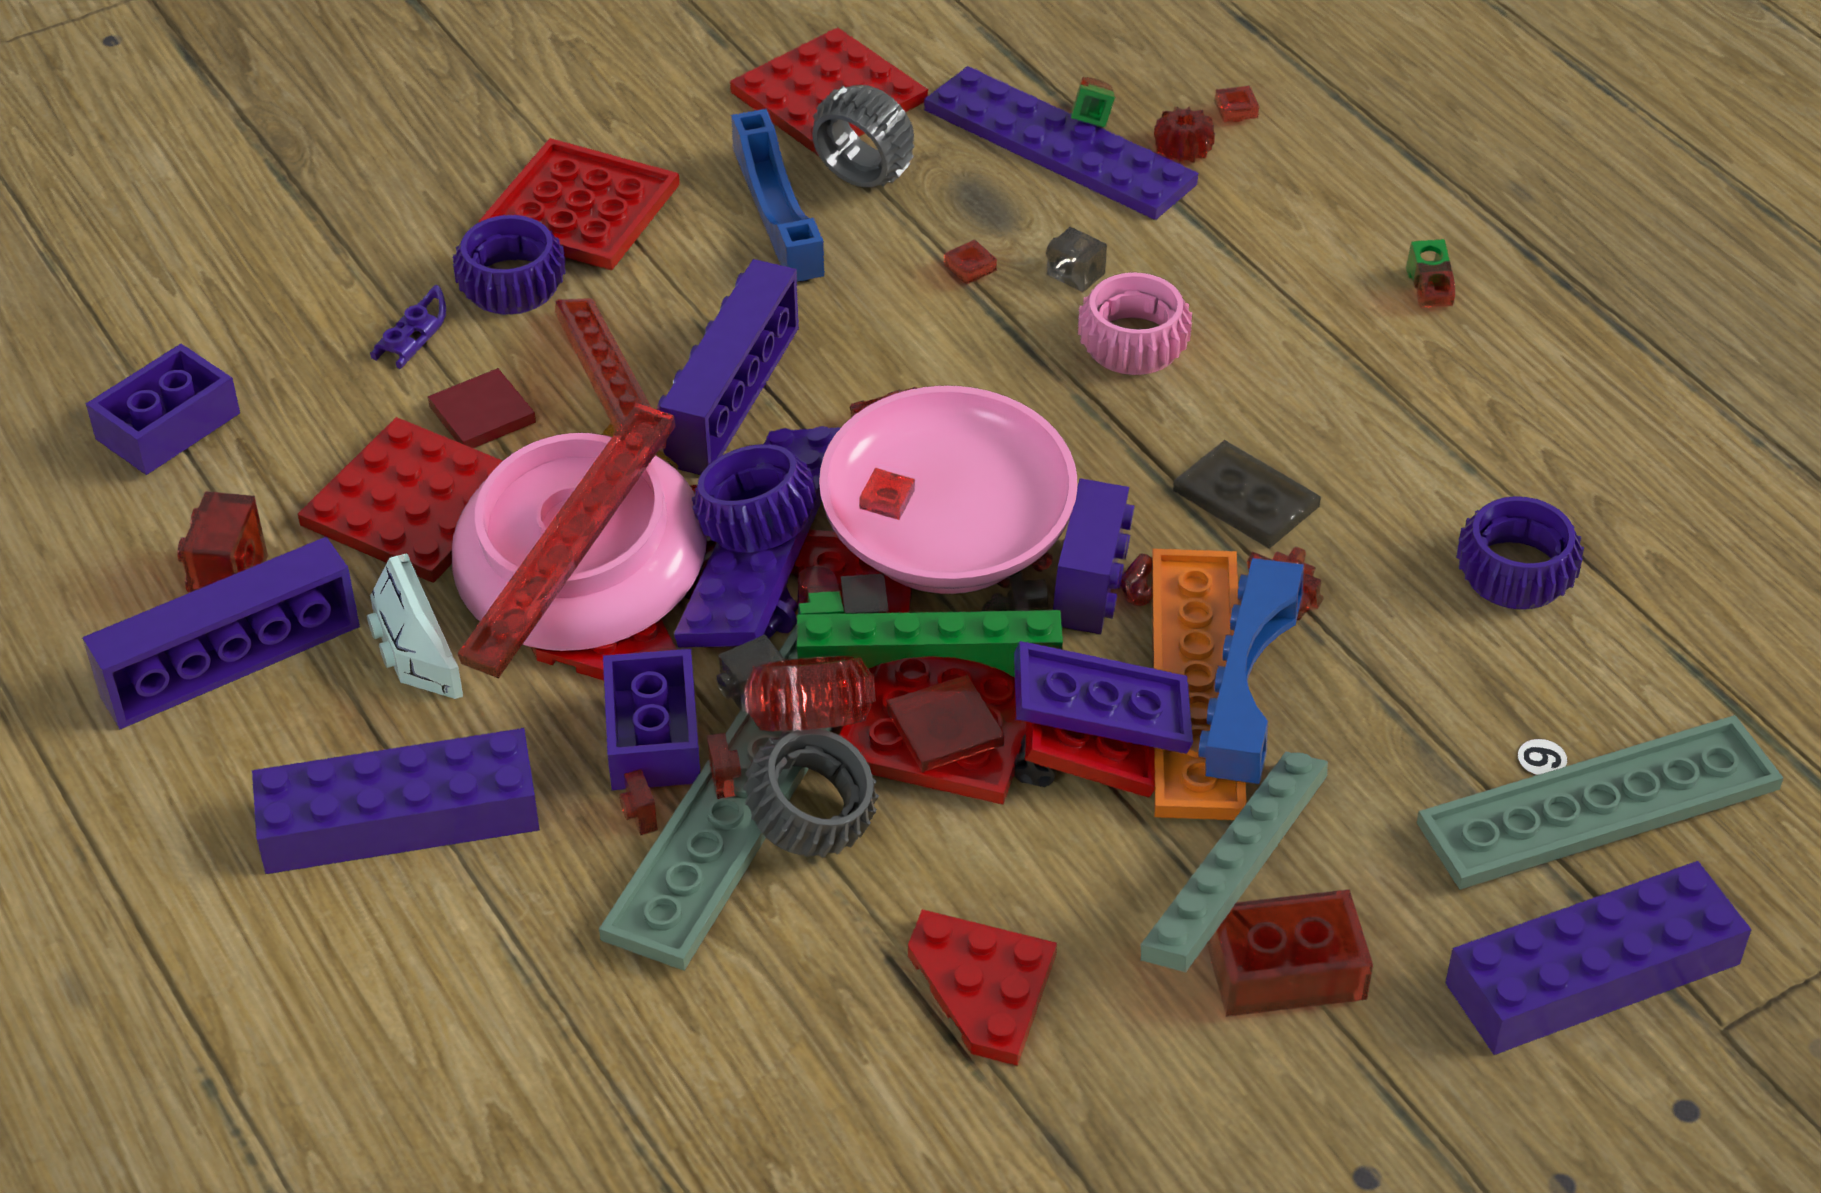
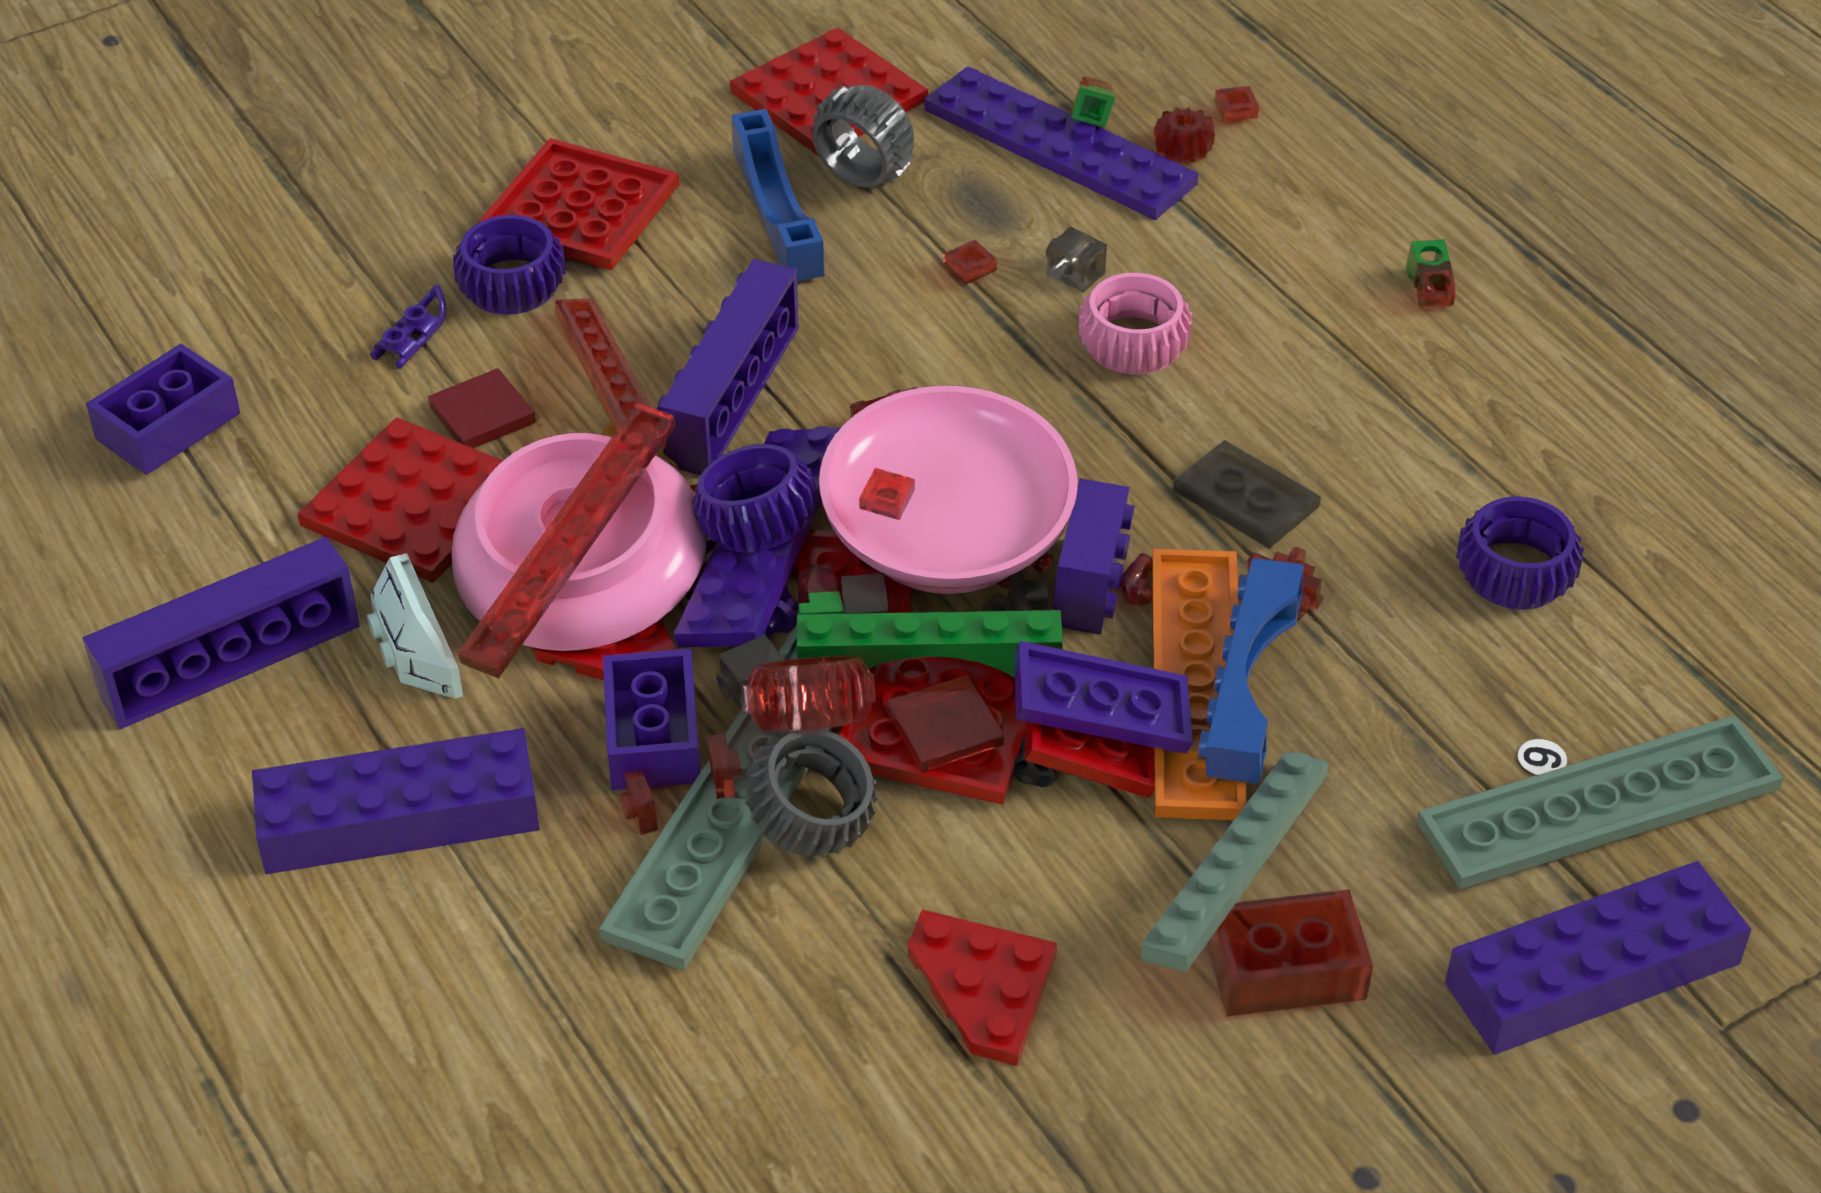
clear red brick [177,491,268,593] -> none

